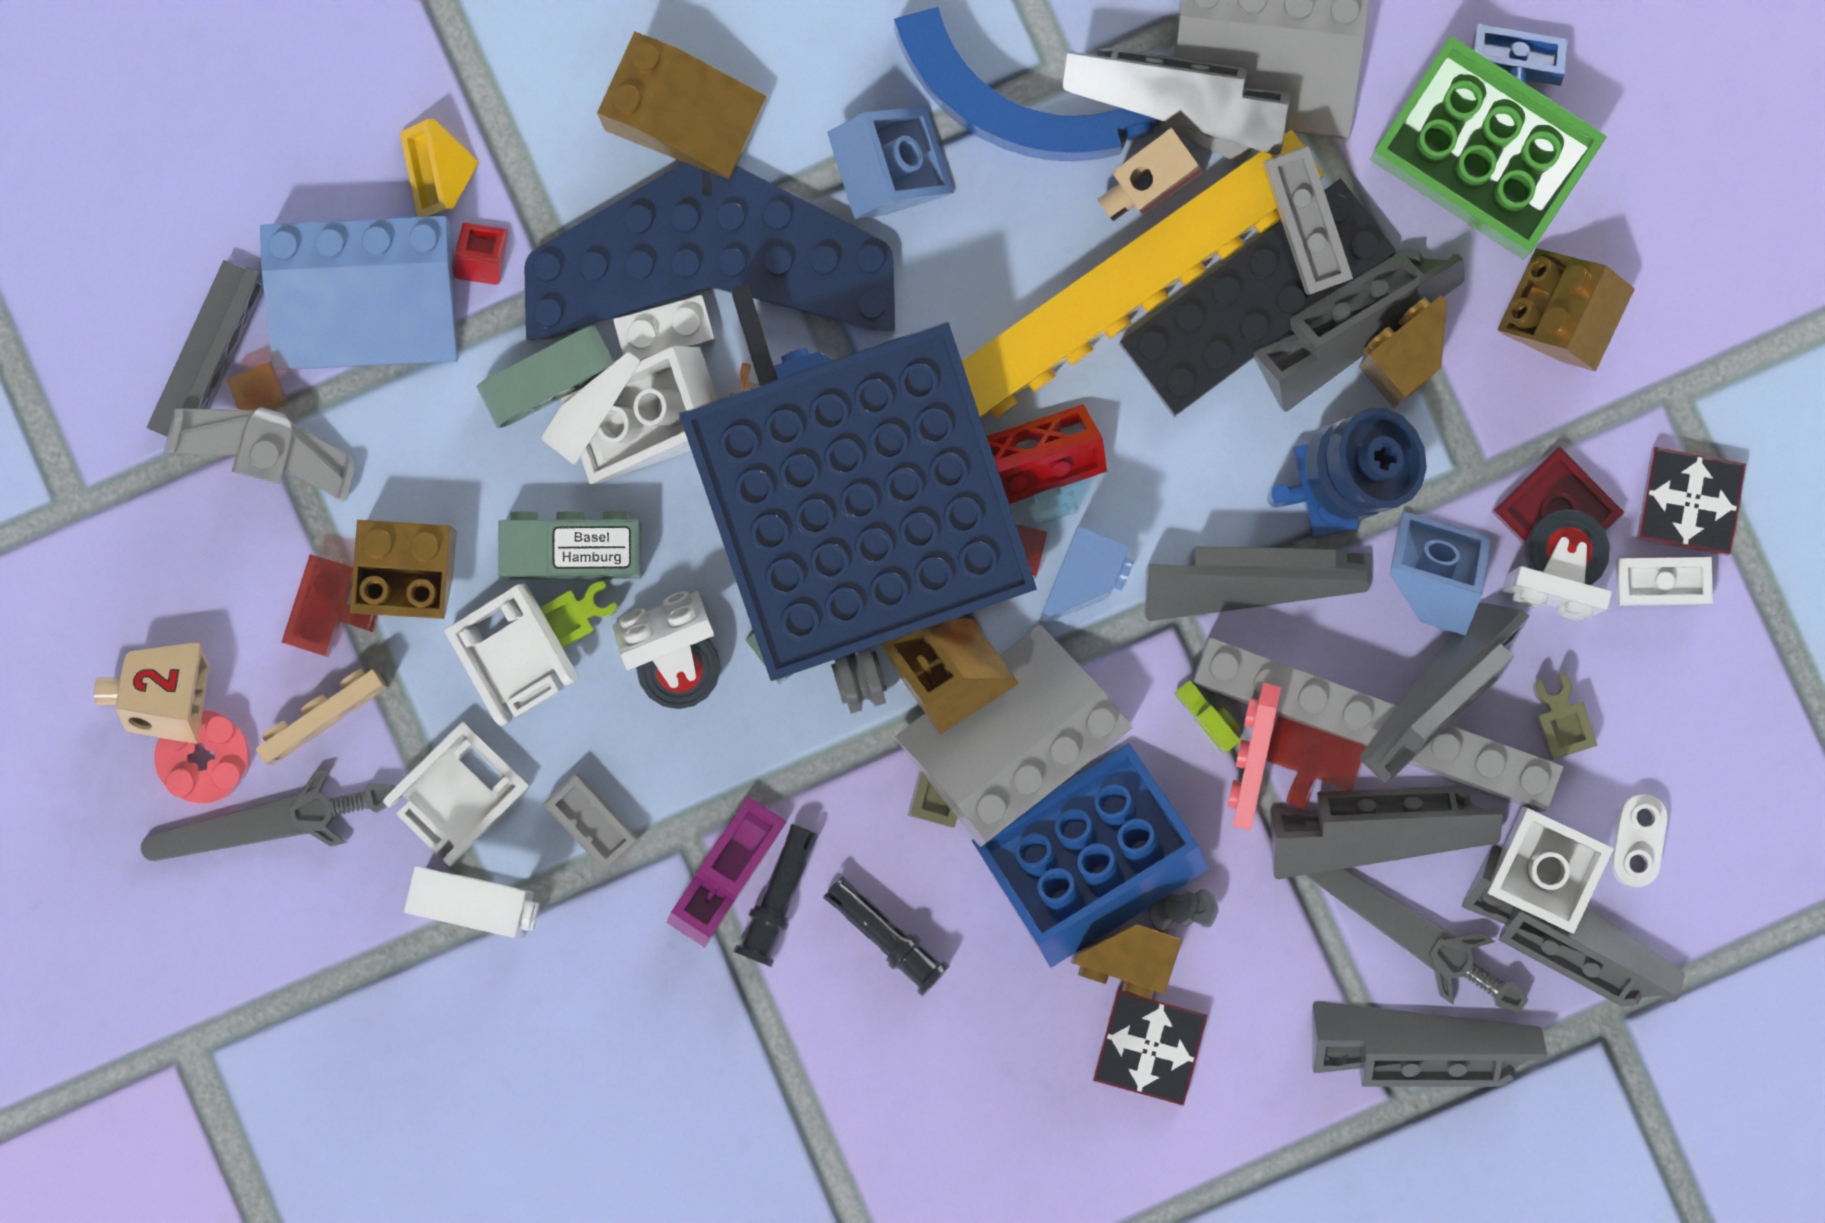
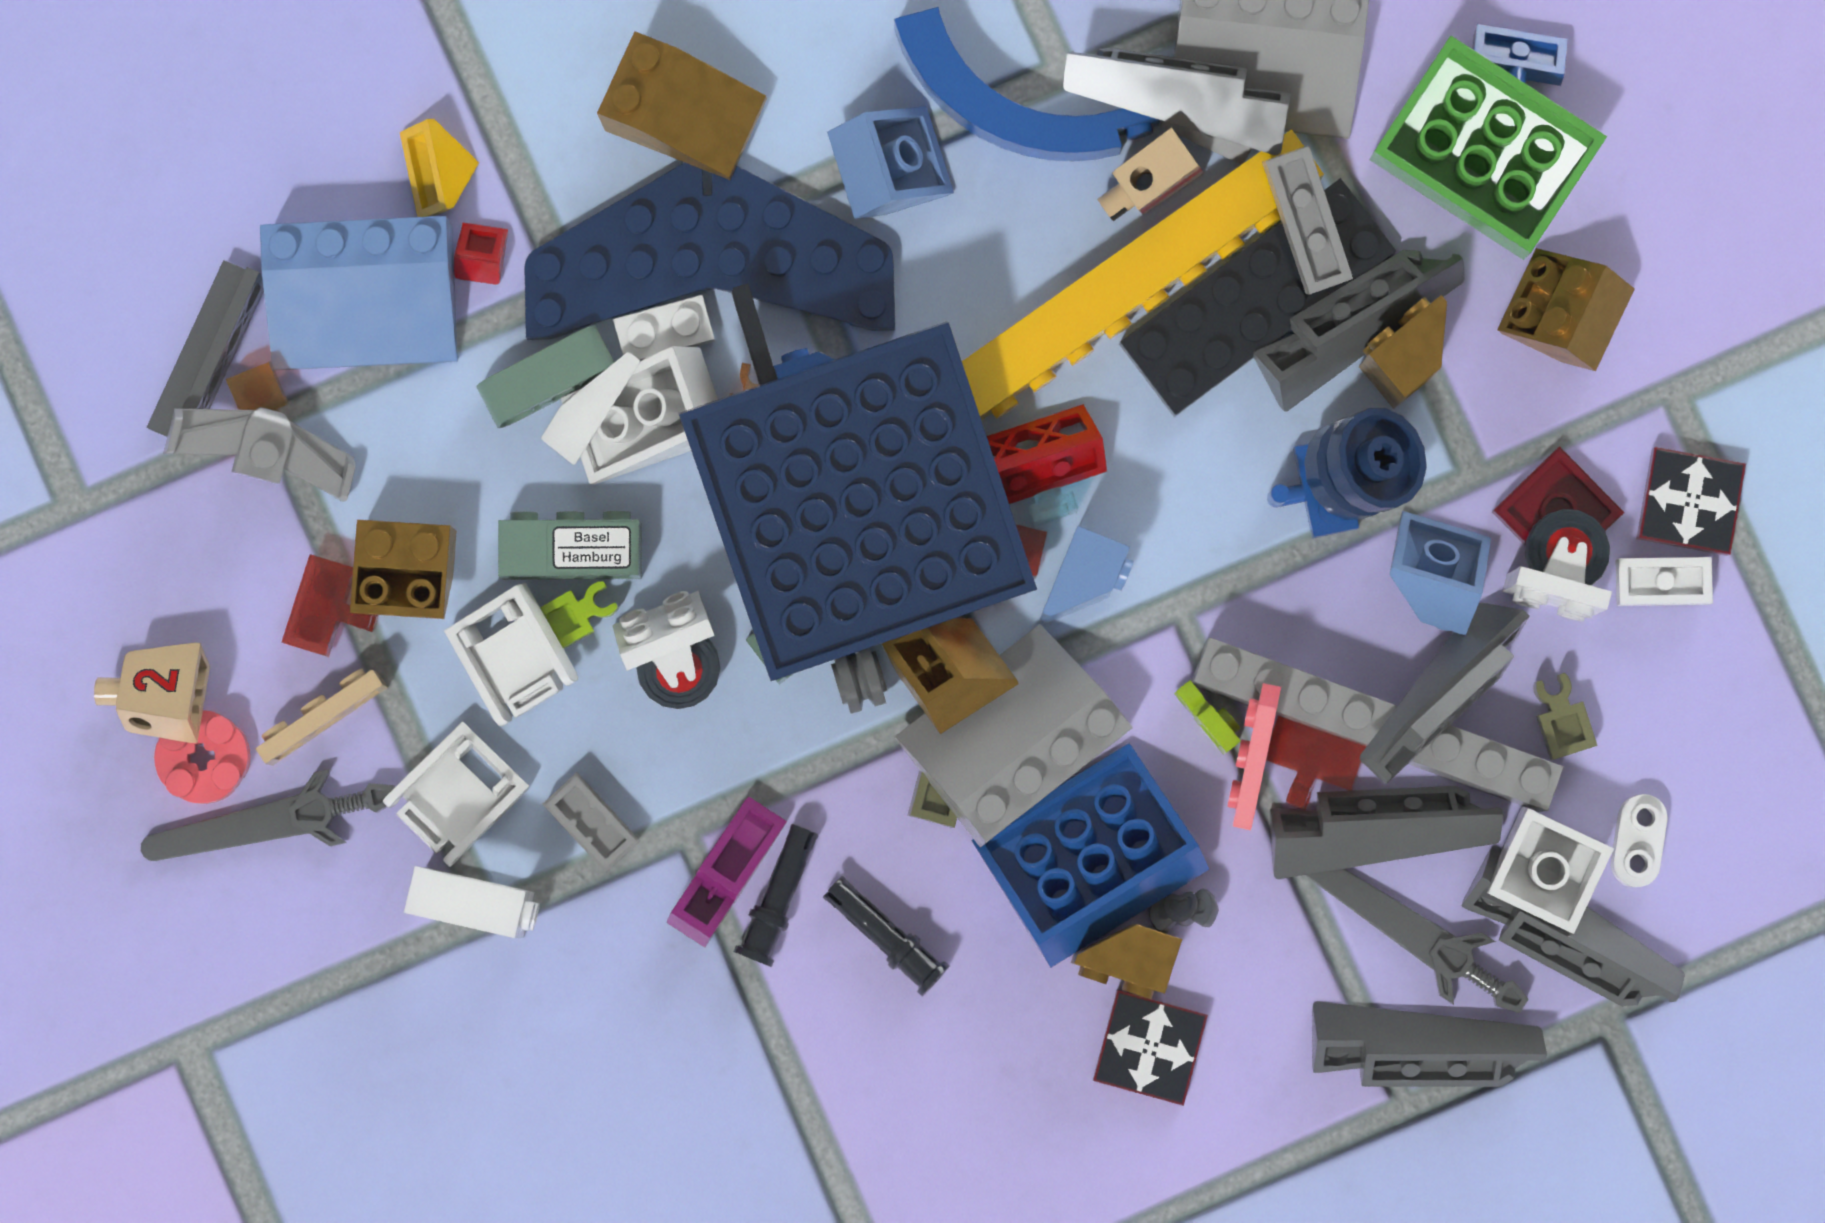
dark grey wedge [1145,546,1371,621] -> none

